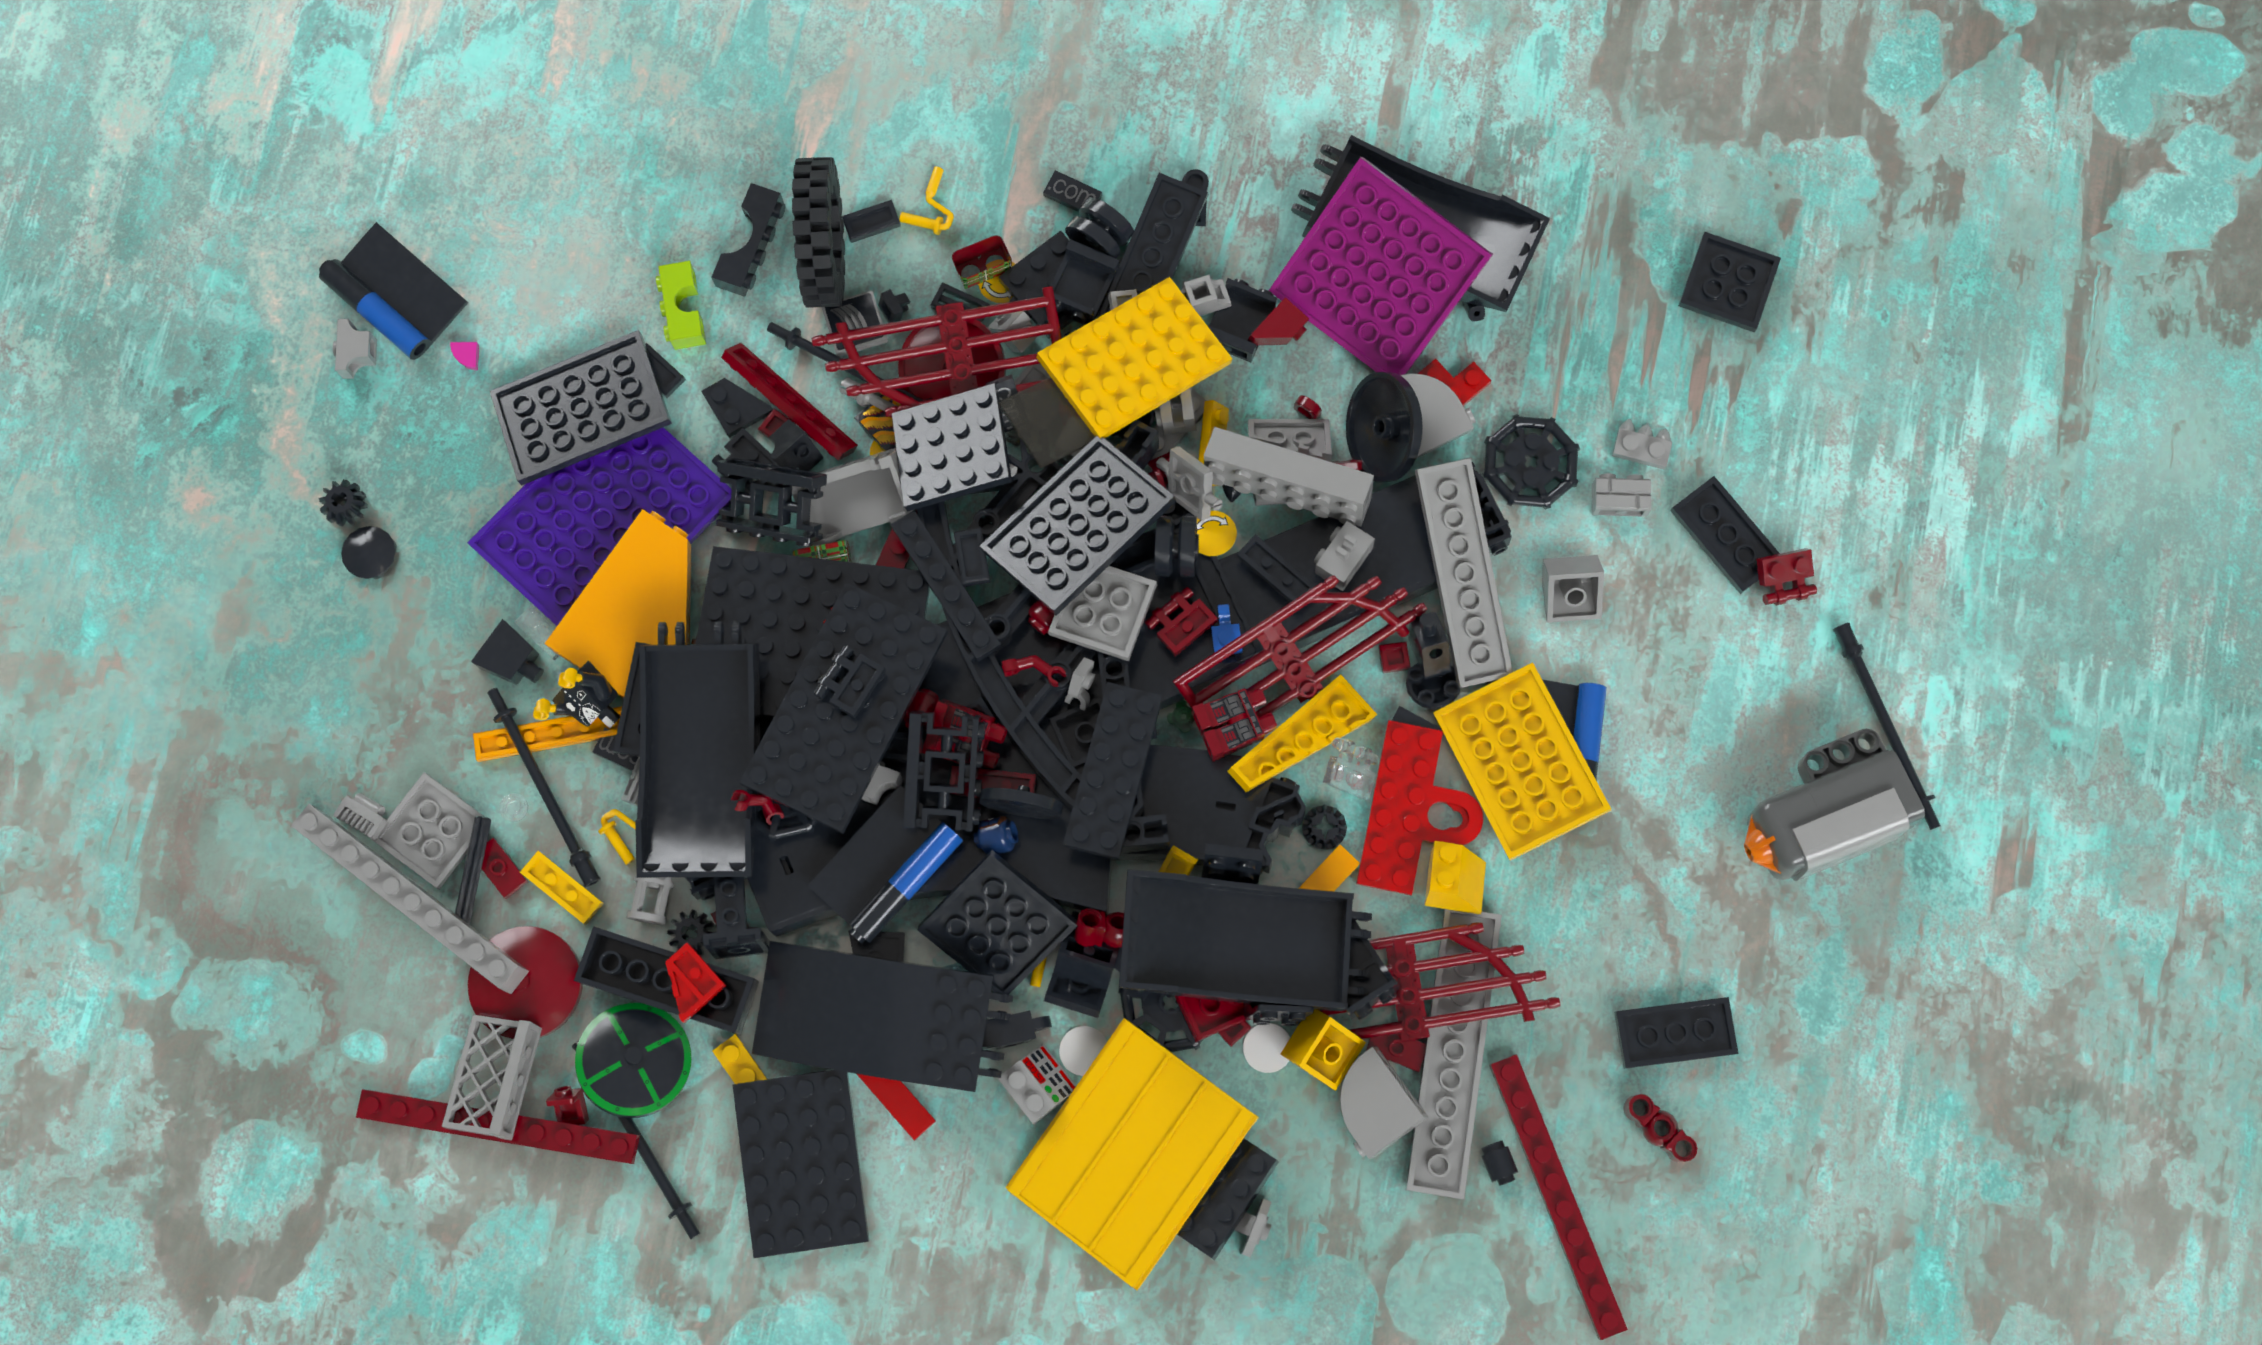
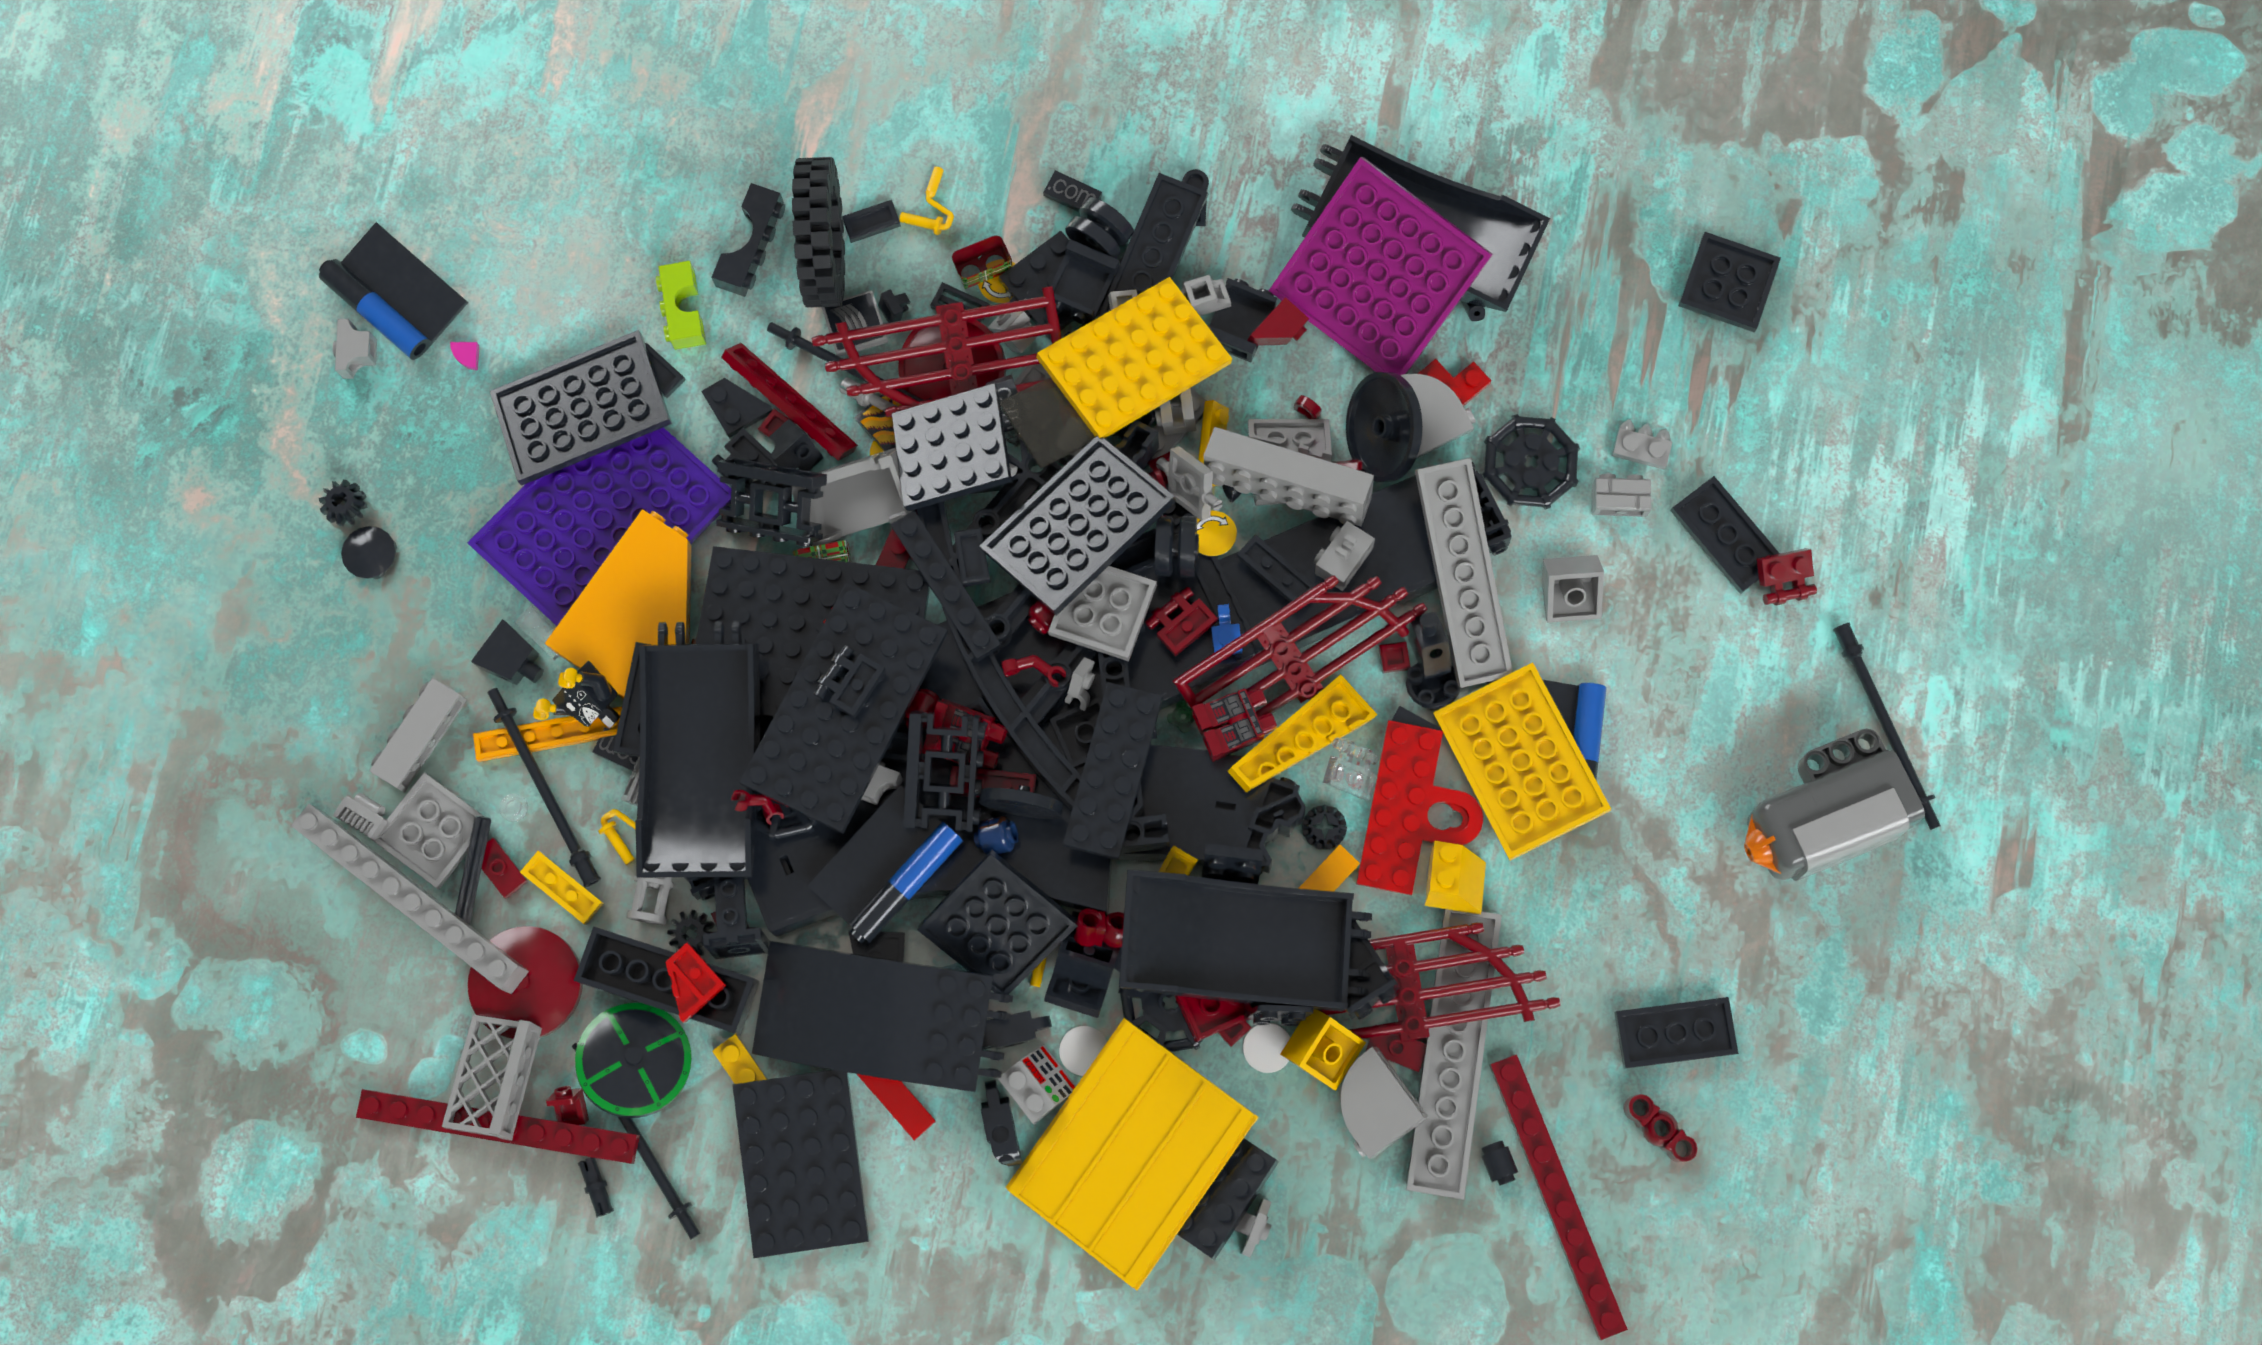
none -> light grey brick [370,677,467,793]
none -> black pin [577,1157,614,1218]
none -> black piece [981,1079,1022,1167]

